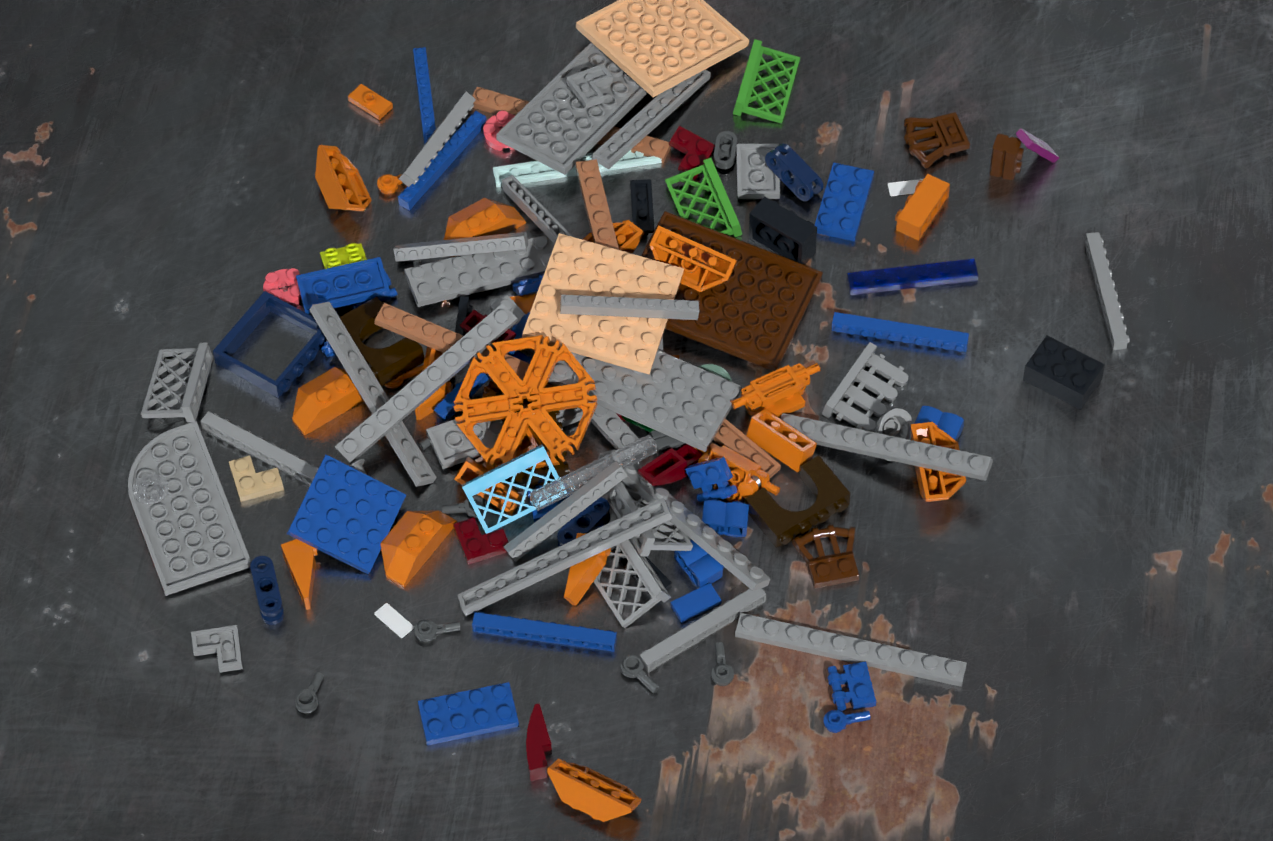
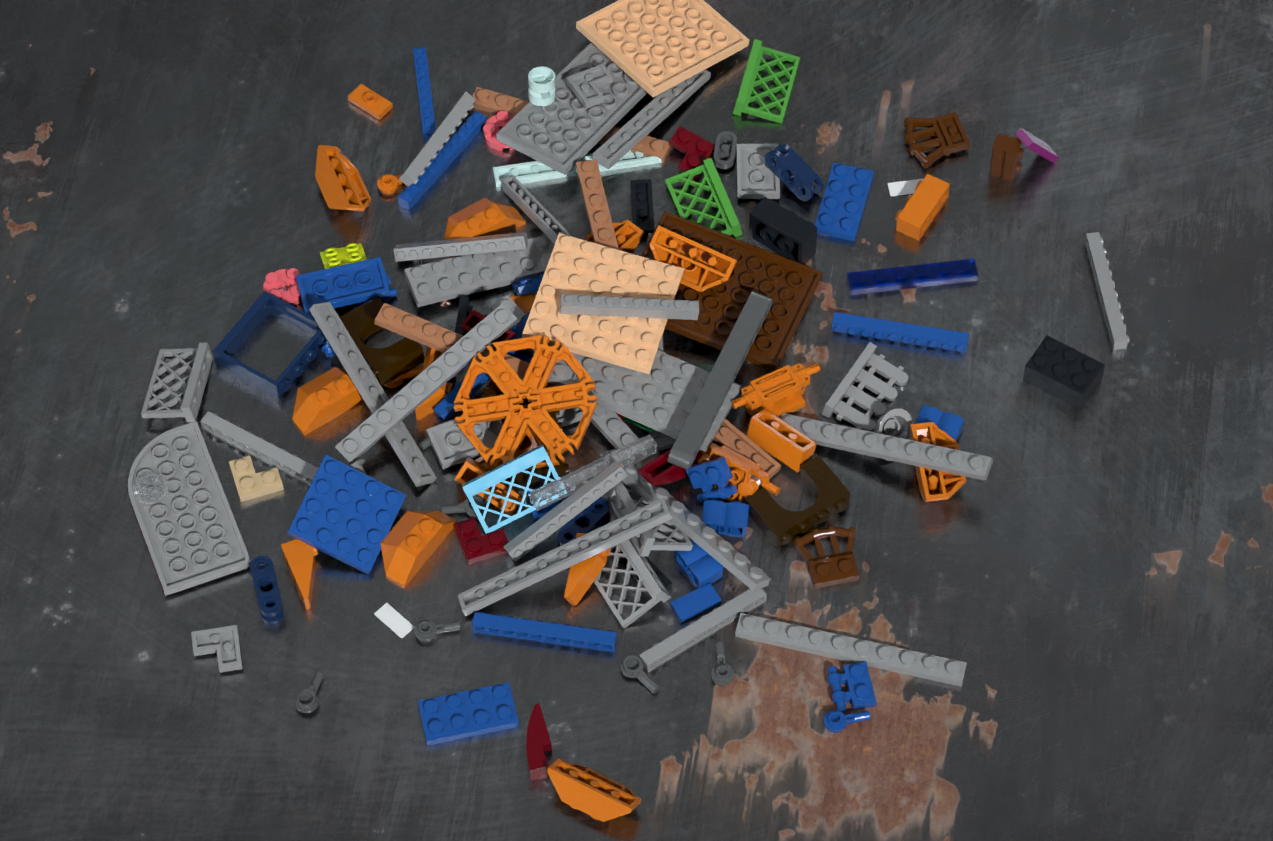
none -> light aqua wheel [528,66,555,106]
none -> dark grey beam [667,291,773,470]

